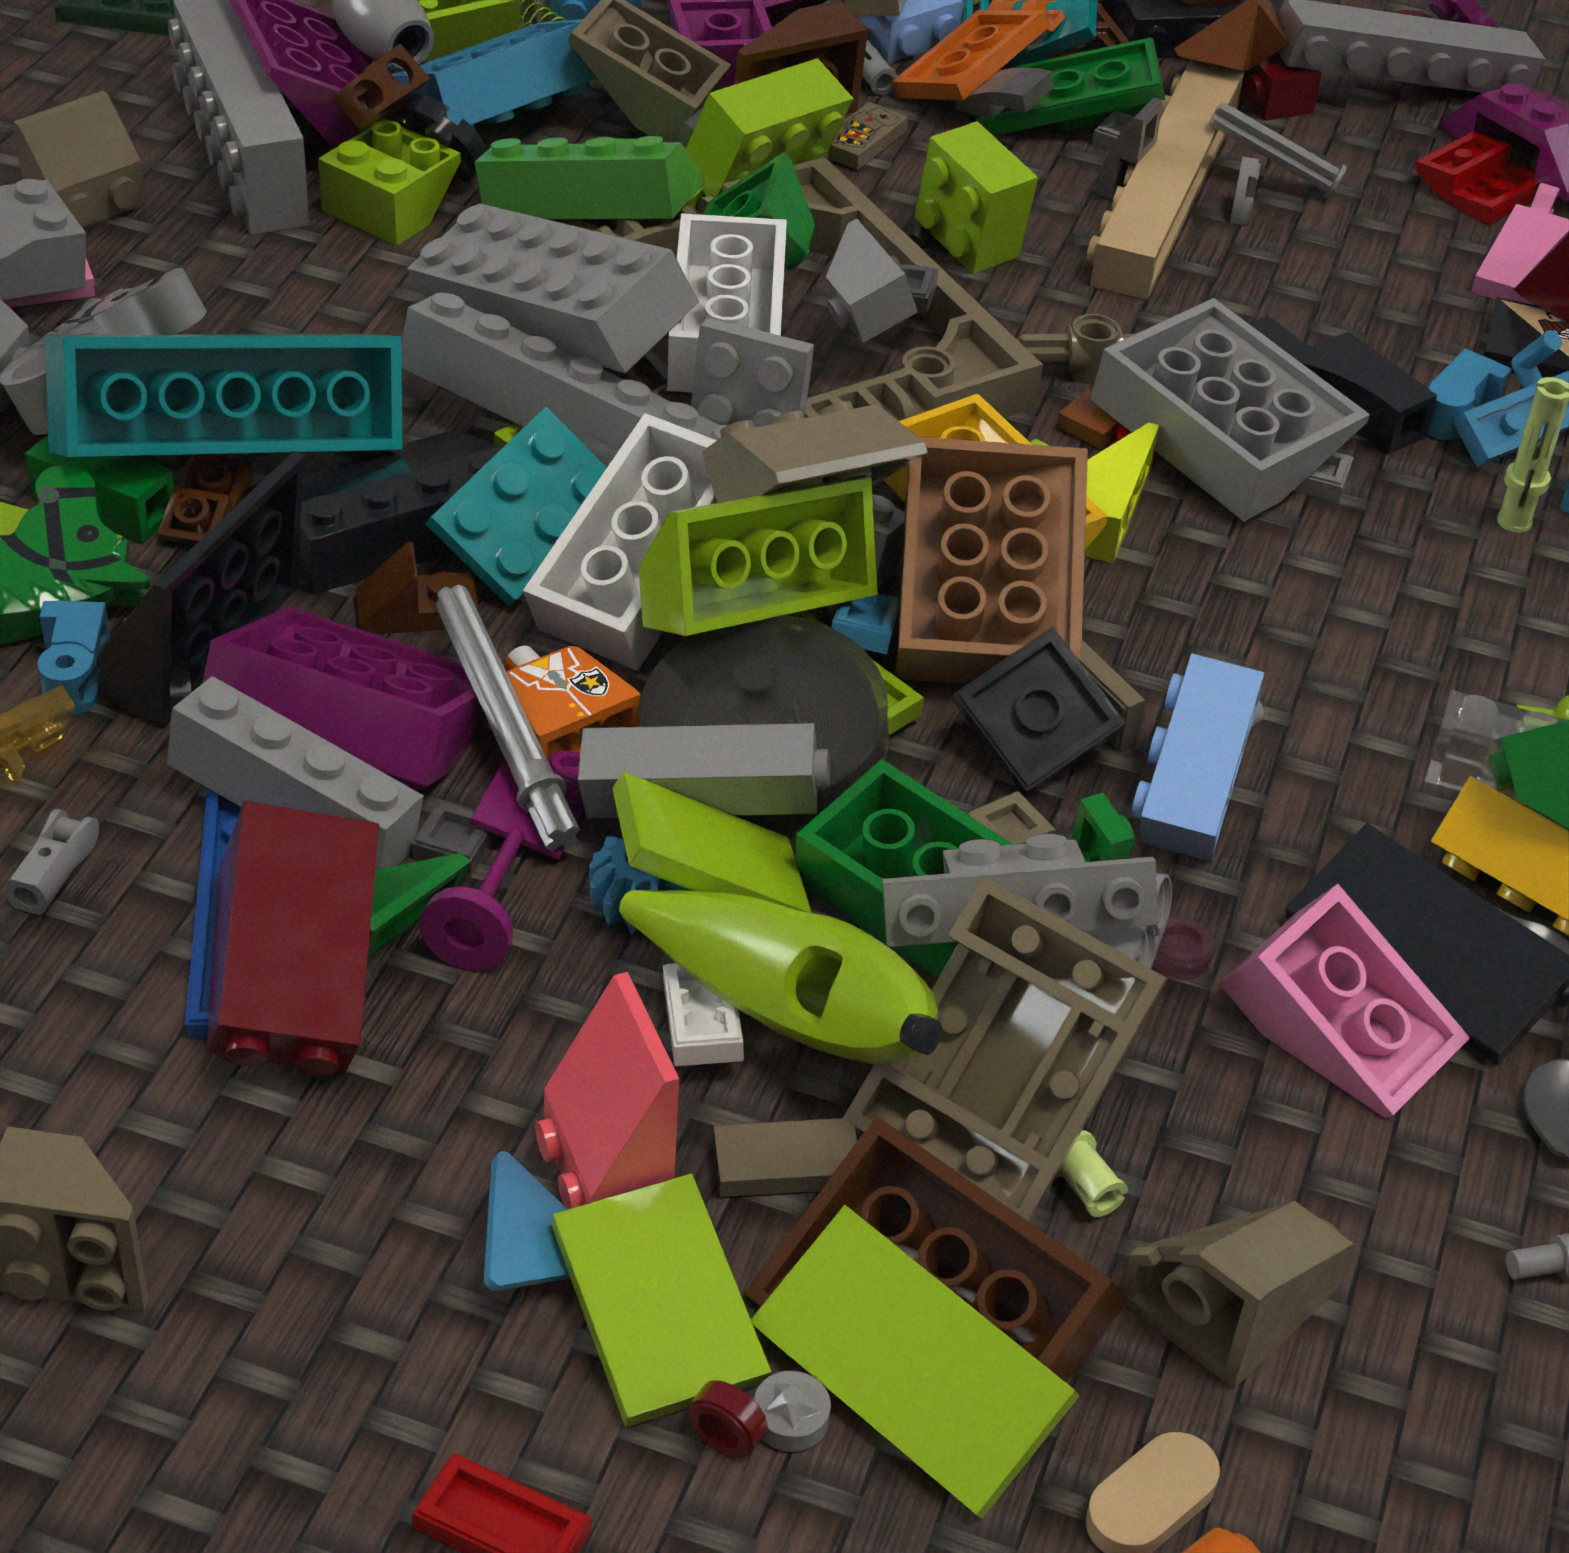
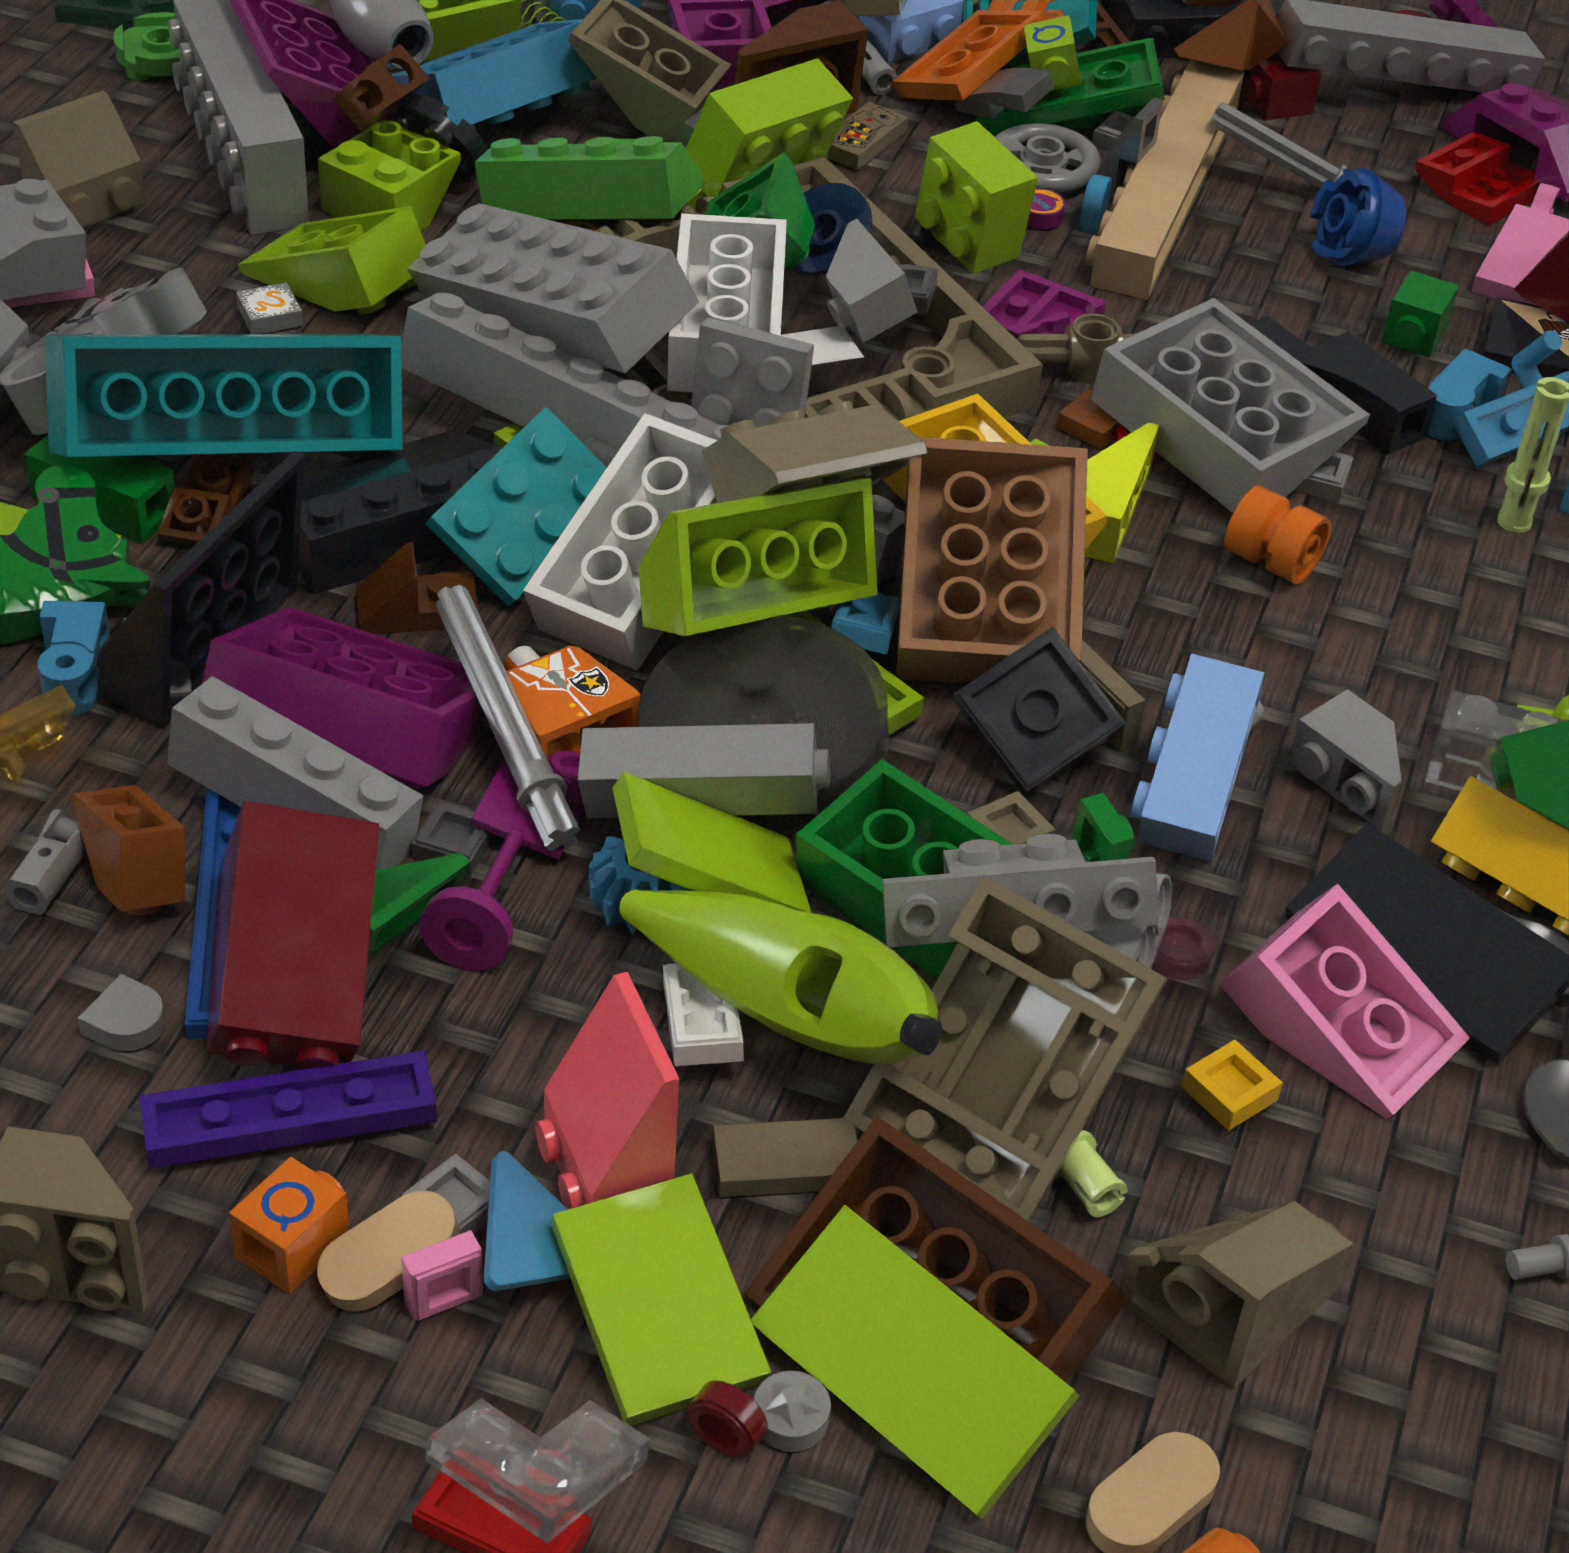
light grey tile [1230,156,1261,226] -> none
none -> dark orange slope [73,785,185,915]
none -> light grey tile [78,974,165,1051]
none -> bright green plate [113,12,180,81]
none -> dark purple plate [139,1050,437,1169]
none -> orange brick [229,1156,349,1295]
none -> light grey tile [236,282,303,334]
none -> lime slope [238,206,426,315]
none -> tan tile [317,1191,460,1312]
none -> bright pink tile [401,1230,483,1321]
none -> light grey tile [402,1153,490,1234]
none -> clear plate [425,1398,650,1543]
none -> white sticker [781,326,864,365]
none -> dark blue dish [792,183,872,275]
none -> magenta wing [982,269,1107,339]
none -> light grey plate [995,123,1101,193]
none -> lime brick [1024,15,1082,91]
none -> magenta tile [1027,188,1066,230]
none -> dark azure tile [1079,174,1112,235]
none -> yellow plate [1181,1039,1283,1131]
none -> orange wheel [1224,485,1331,585]
none -> light grey slope [1288,689,1402,831]
none -> blue cone [1310,168,1406,266]
none -> green brick [1382,270,1459,357]

